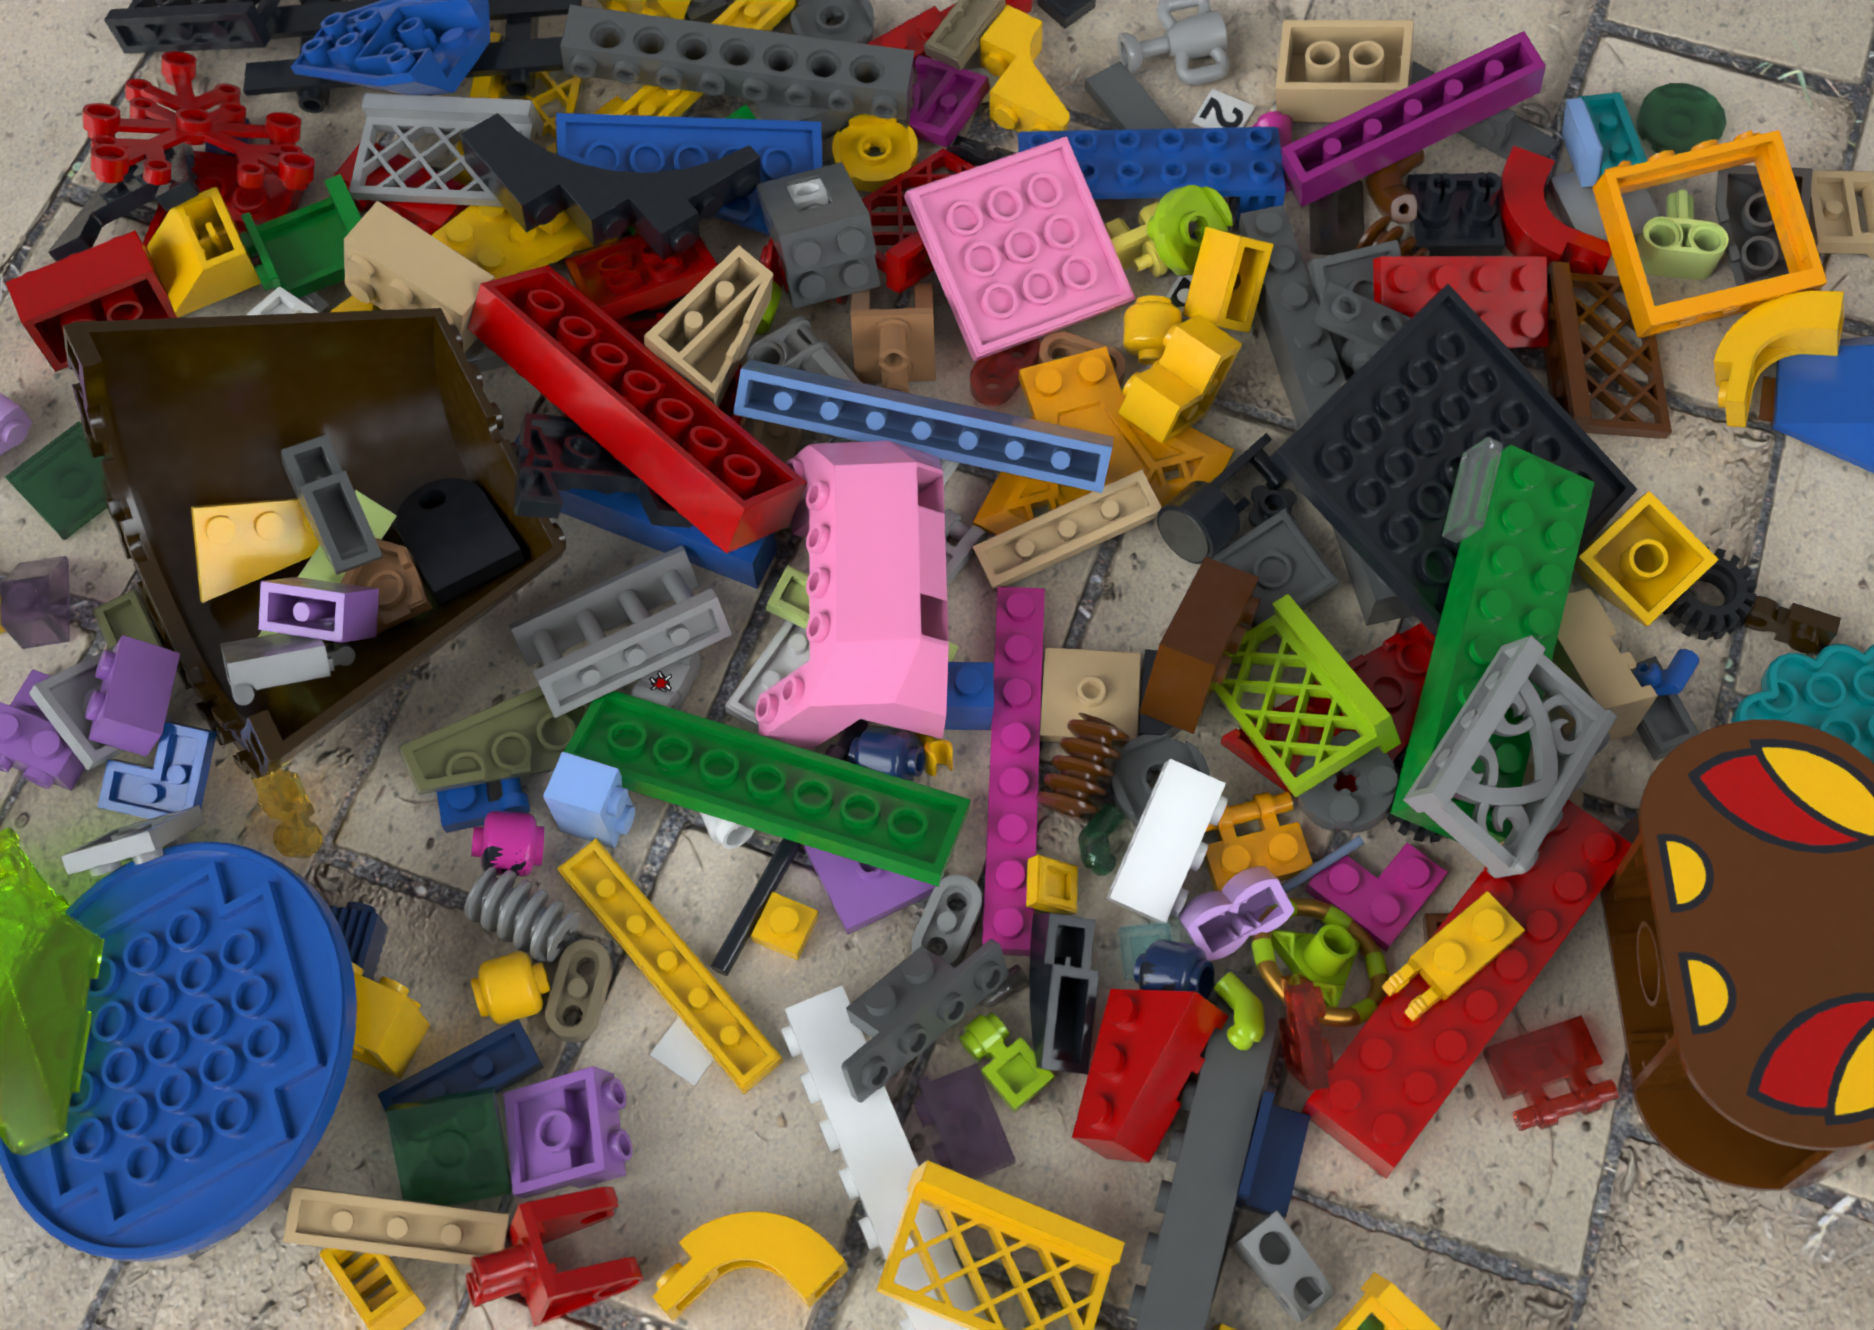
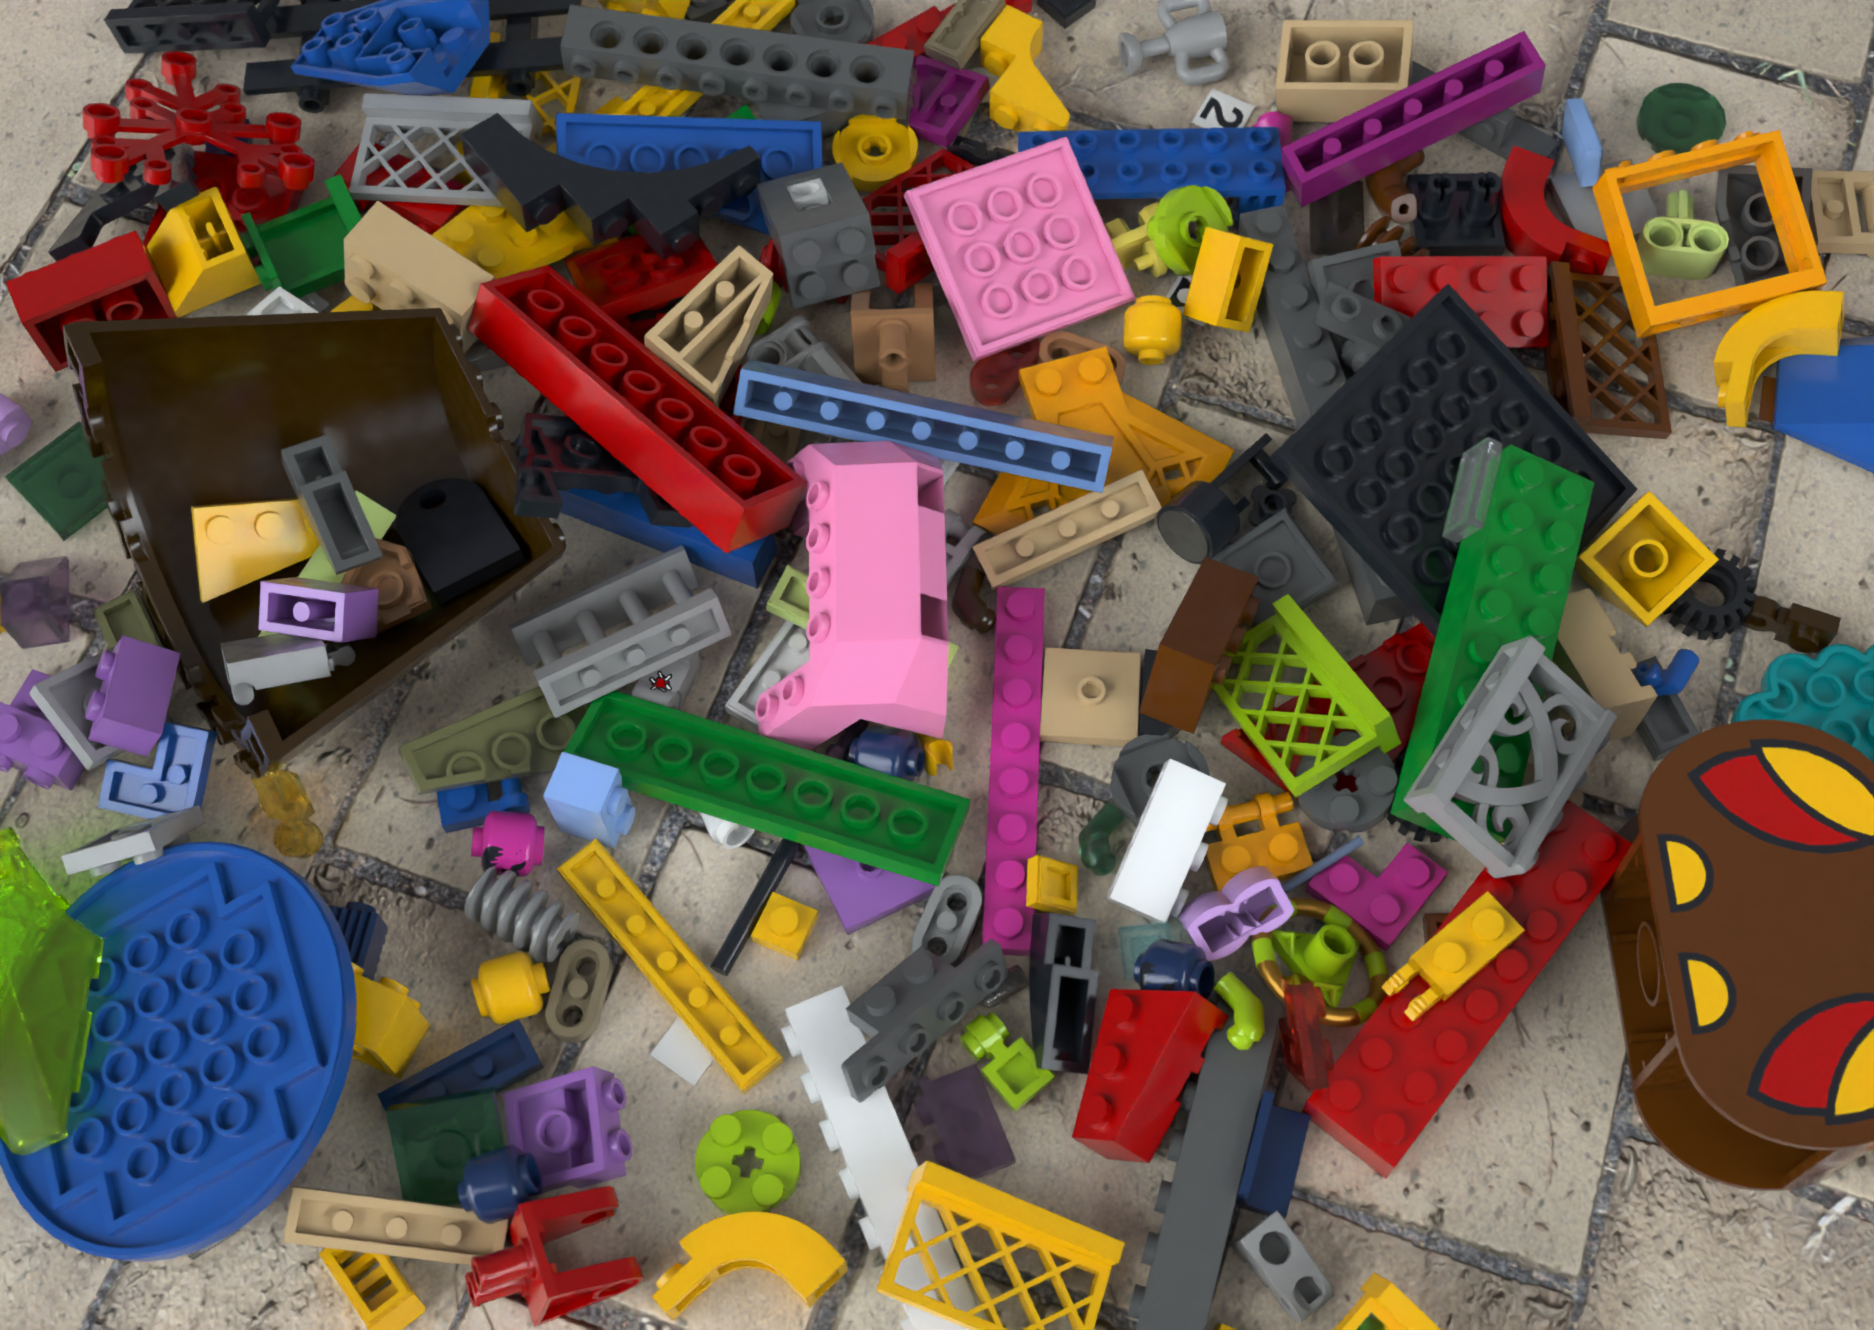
blue brick [944,662,994,730] -> none
reddish brown piece [1036,713,1130,824] -> none
dark grey tile [1085,61,1177,130] -> none
yellow brick [1118,314,1242,444] -> none
clear red plate [1482,1015,1619,1131] -> none
teal plate [1577,92,1648,177] -> none
none -> dark blue head [457,1145,543,1224]
none -> lime plate [695,1110,802,1215]
none -> dark brown arm [952,567,996,633]

